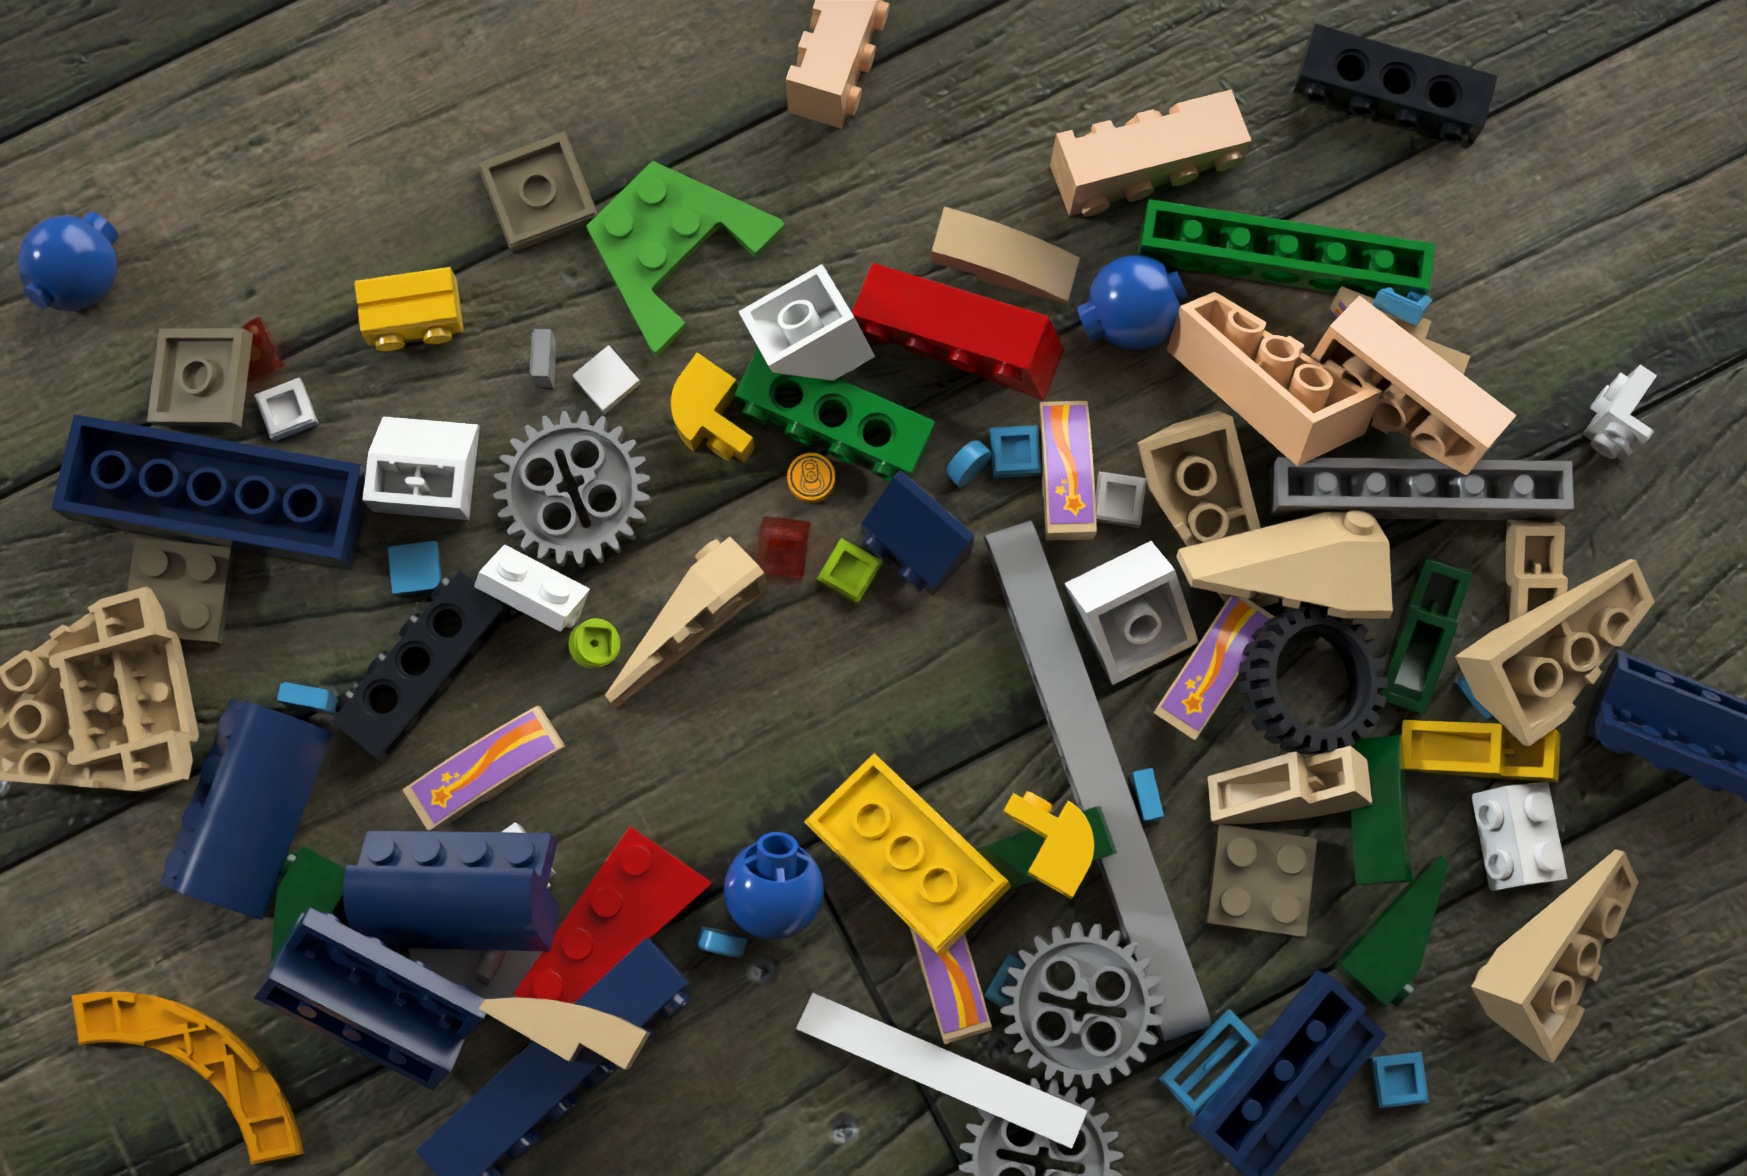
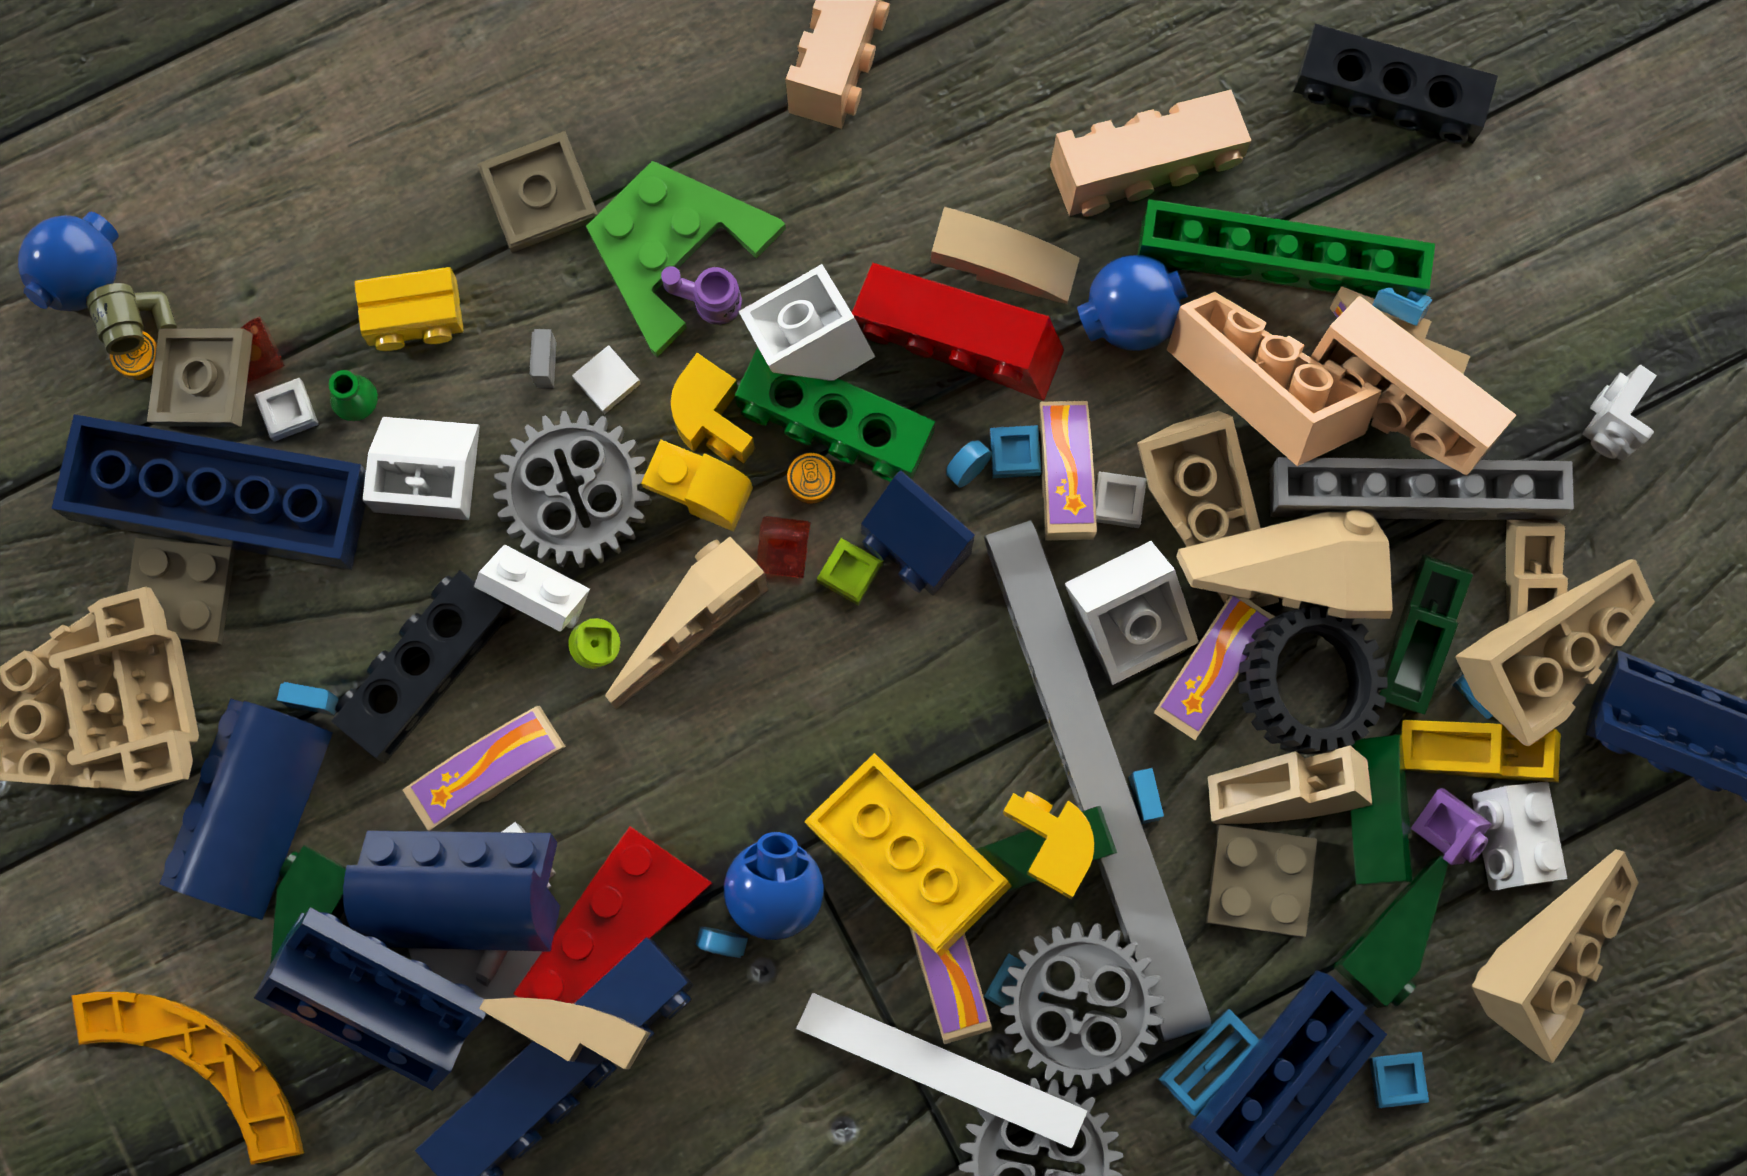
dark azure tile [388,540,442,597] -> none
none -> olive piece [86,283,177,355]
none -> light orange tile [110,331,157,380]
none -> green cone [329,370,378,421]
none -> yellow brick [641,439,753,532]
none -> medium lavender piece [661,266,742,325]
none -> medium lavender bracket [1411,789,1492,865]

